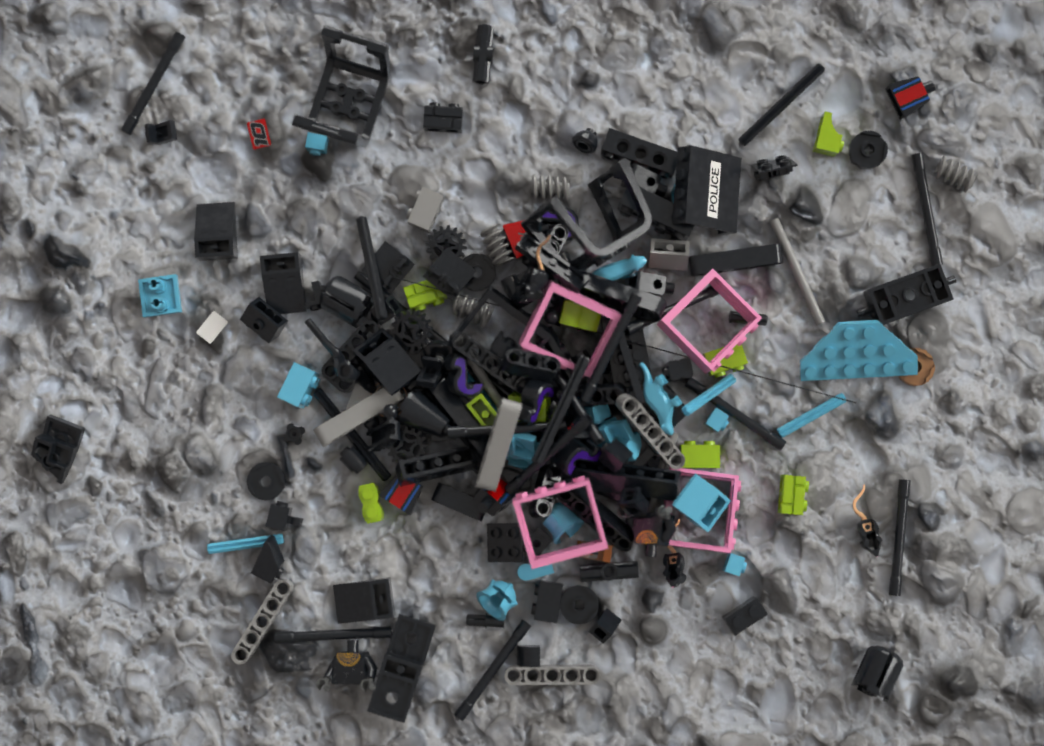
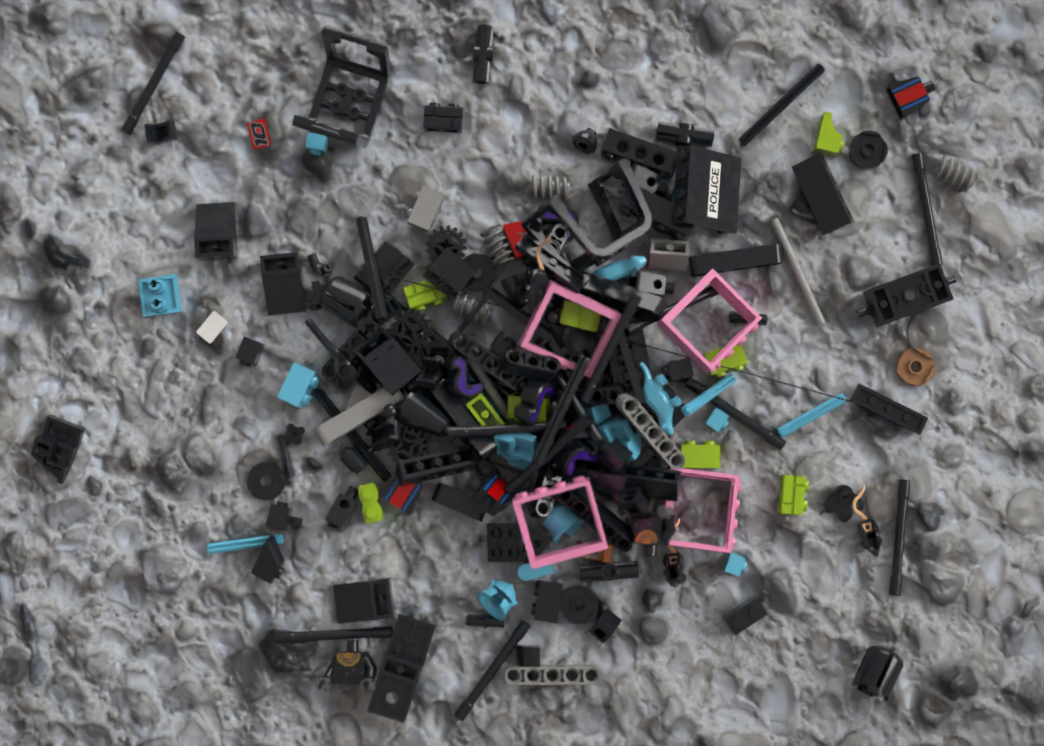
light grey beam [231,579,294,664] -> none
black brick [240,297,288,343] -> none
light grey beam [475,398,522,492] -> none
medium azure slope [672,474,731,532] -> none
black hinge [751,155,798,180] -> none
medium azure plate [800,320,918,381] -> none
none -> black brick [235,337,265,367]
none -> black arm [307,253,332,276]
none -> black torso [325,486,358,532]
none -> black piece [655,121,715,148]
none -> black brick [792,153,855,235]
none -> black plate [825,484,864,522]
none -> black plate [850,383,928,435]

